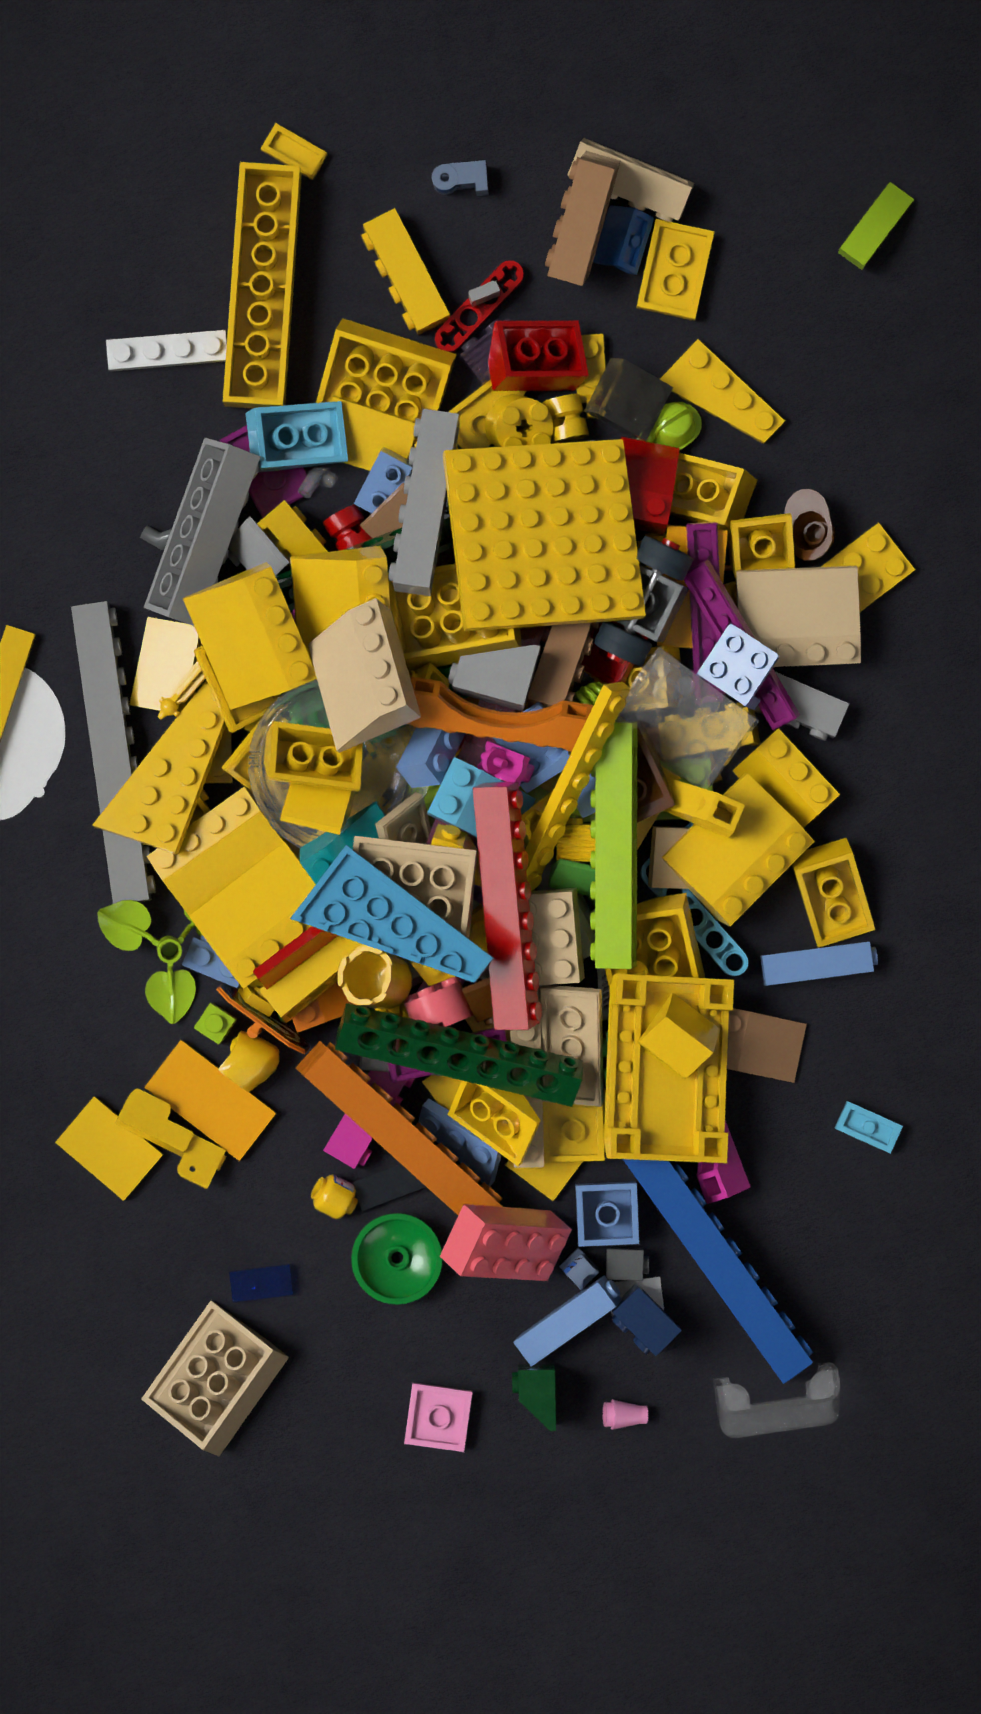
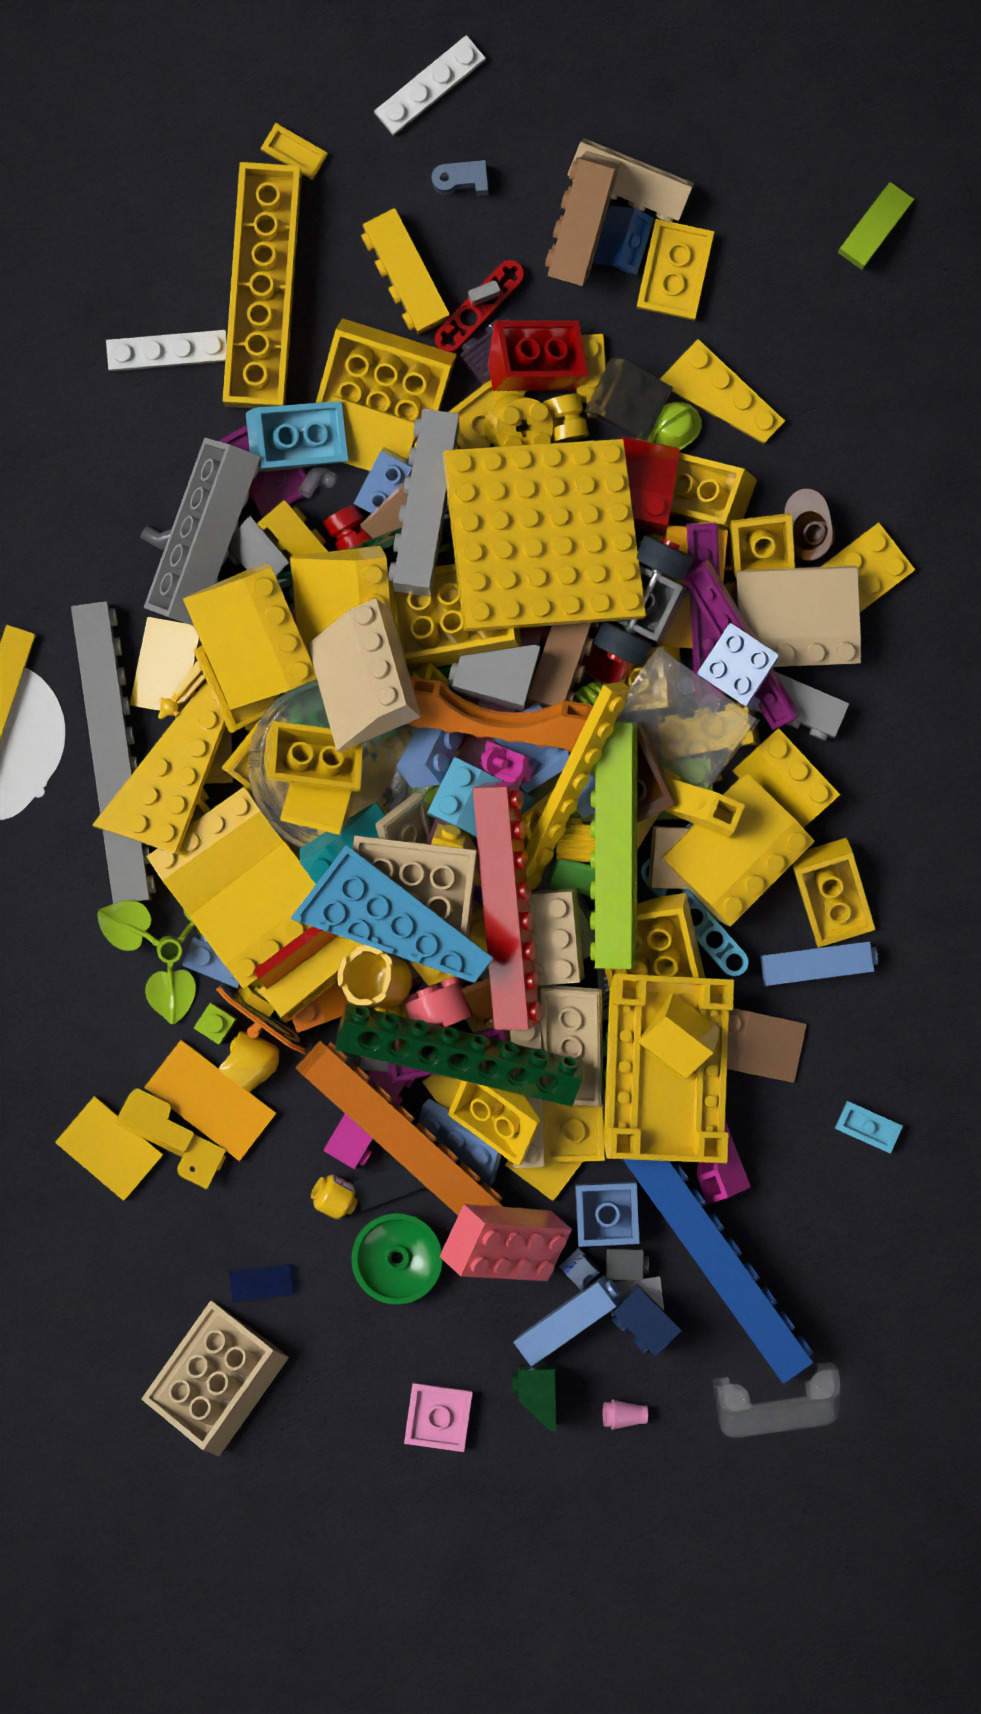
none -> white plate [374,35,485,136]

